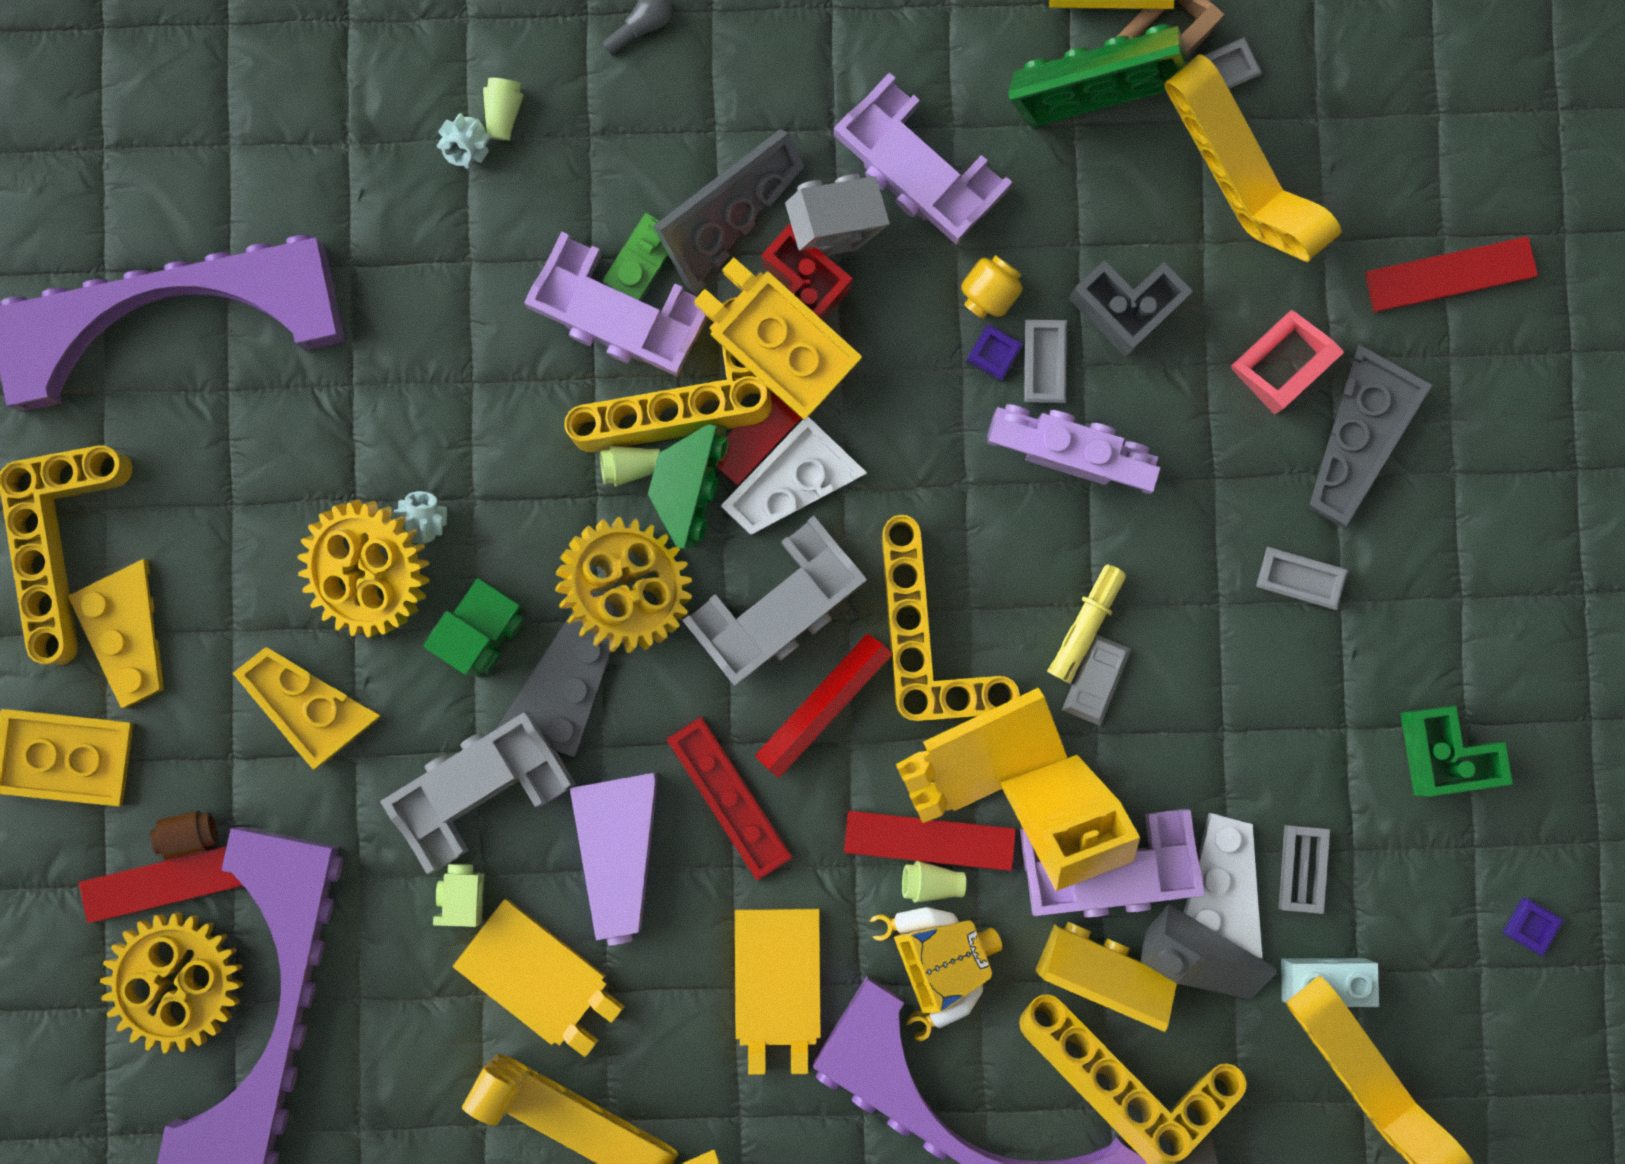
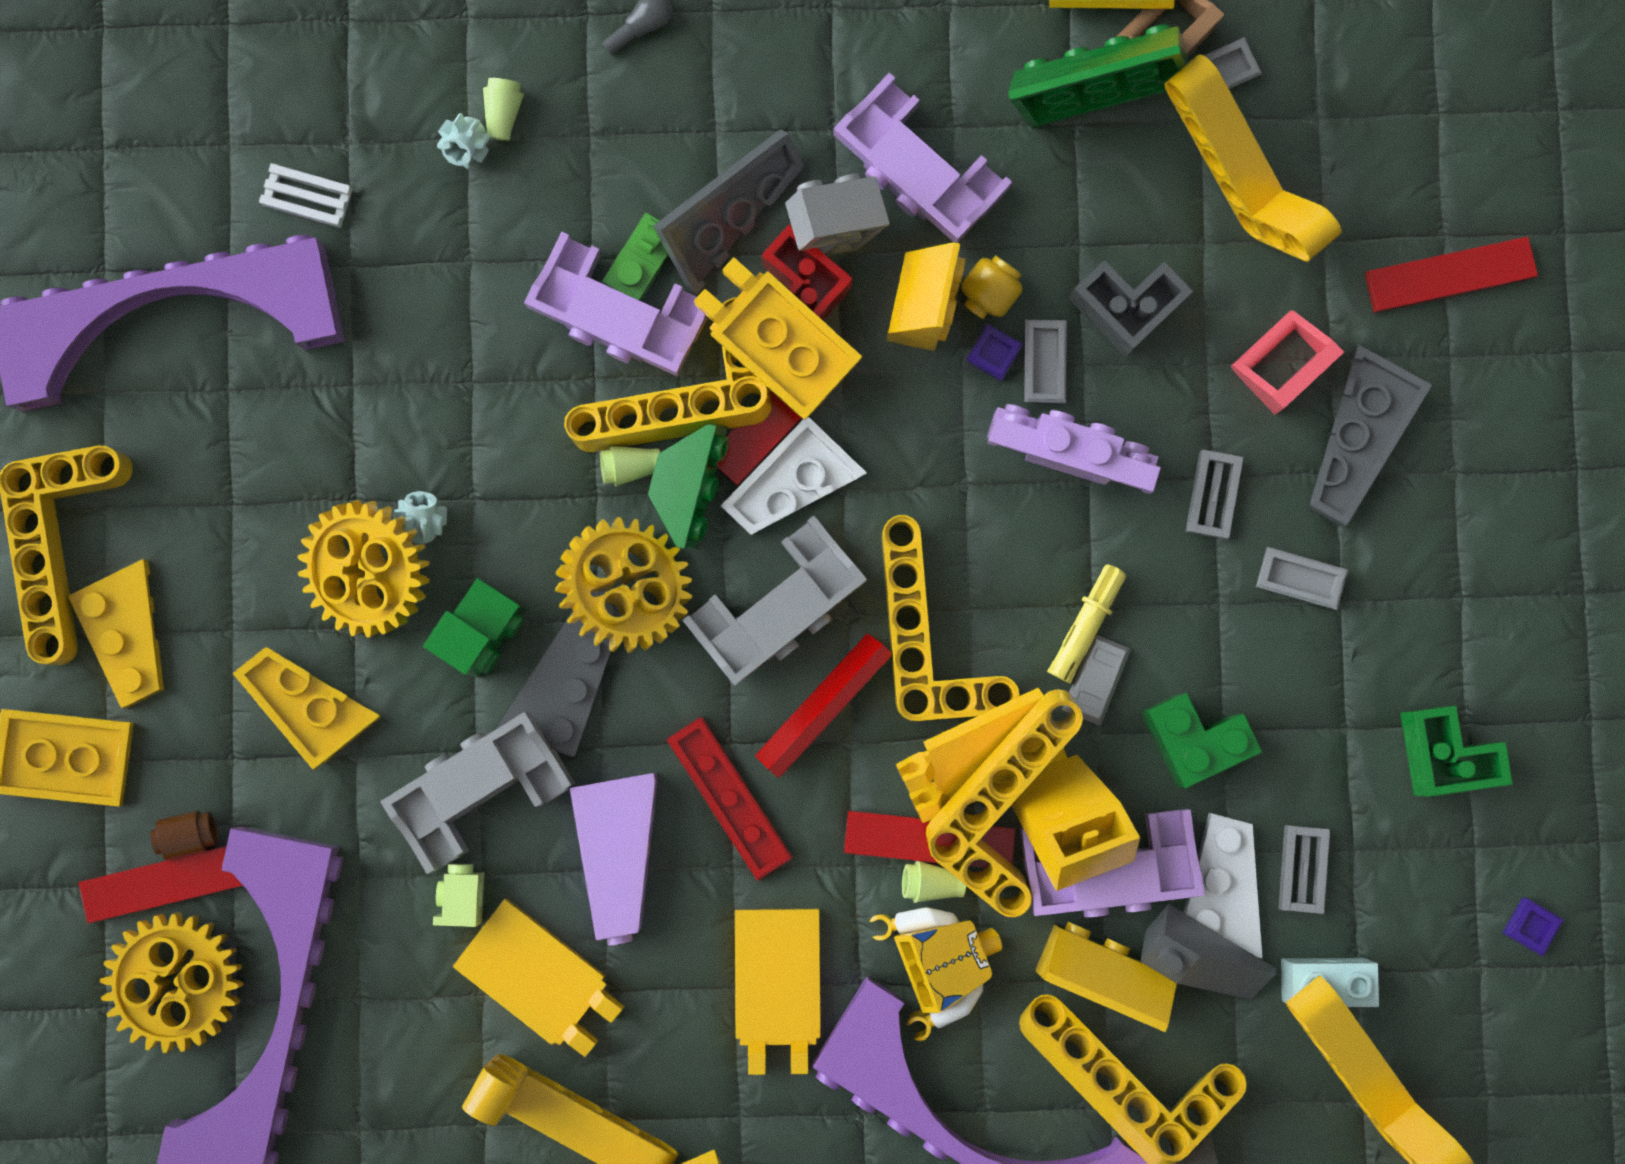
none -> white tile [259,163,353,228]
none -> yellow slope [886,243,966,351]
none -> yellow beam [926,689,1083,918]
none -> green brick [1141,693,1262,788]
none -> light grey tile [1185,450,1243,540]

